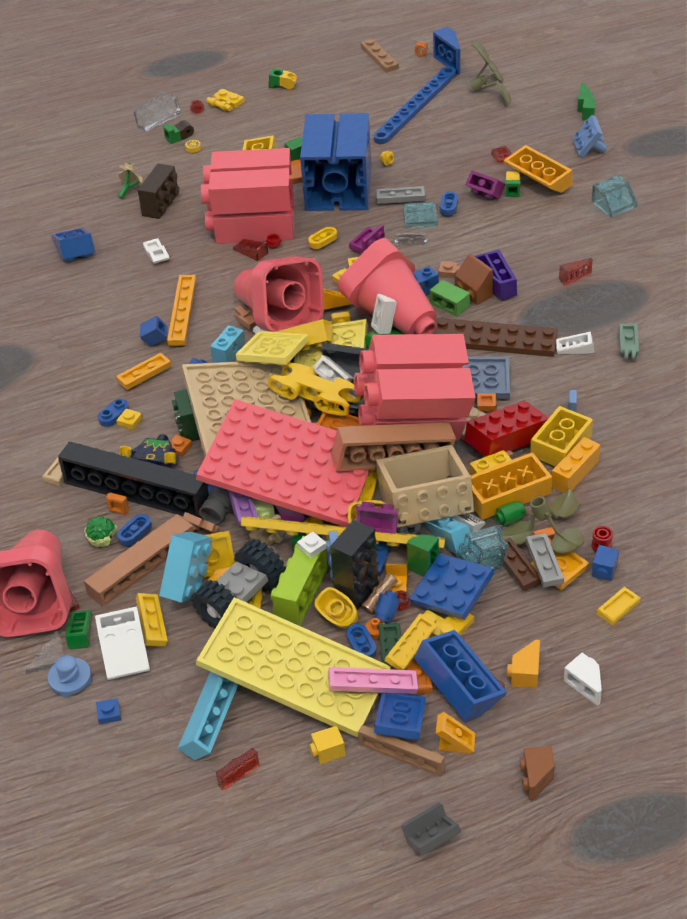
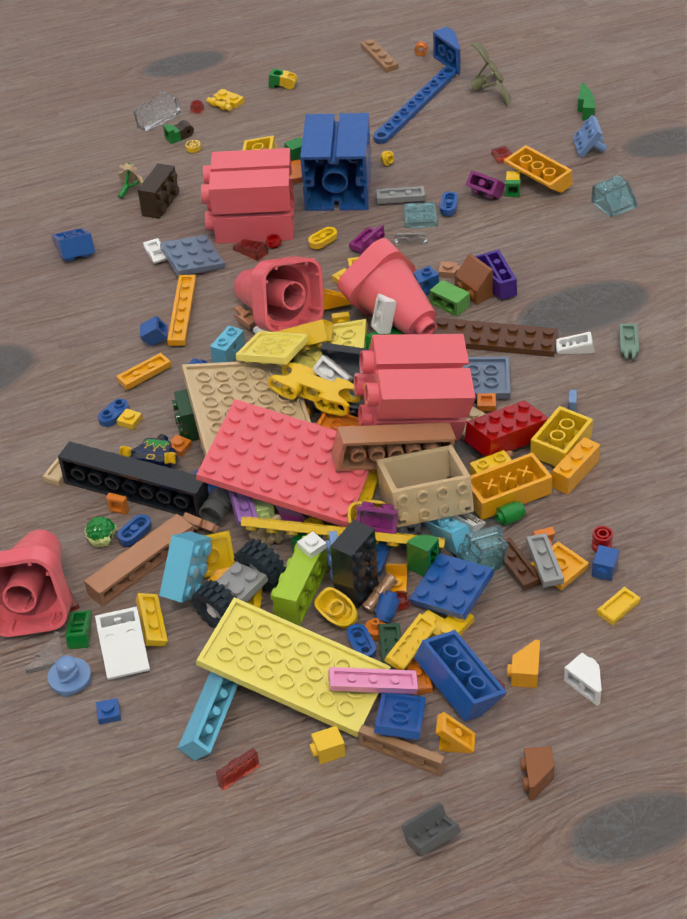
olive plant [495,489,585,554] -> none
clear red slope [559,258,593,285] -> none
none -> sand blue plate [160,235,225,276]

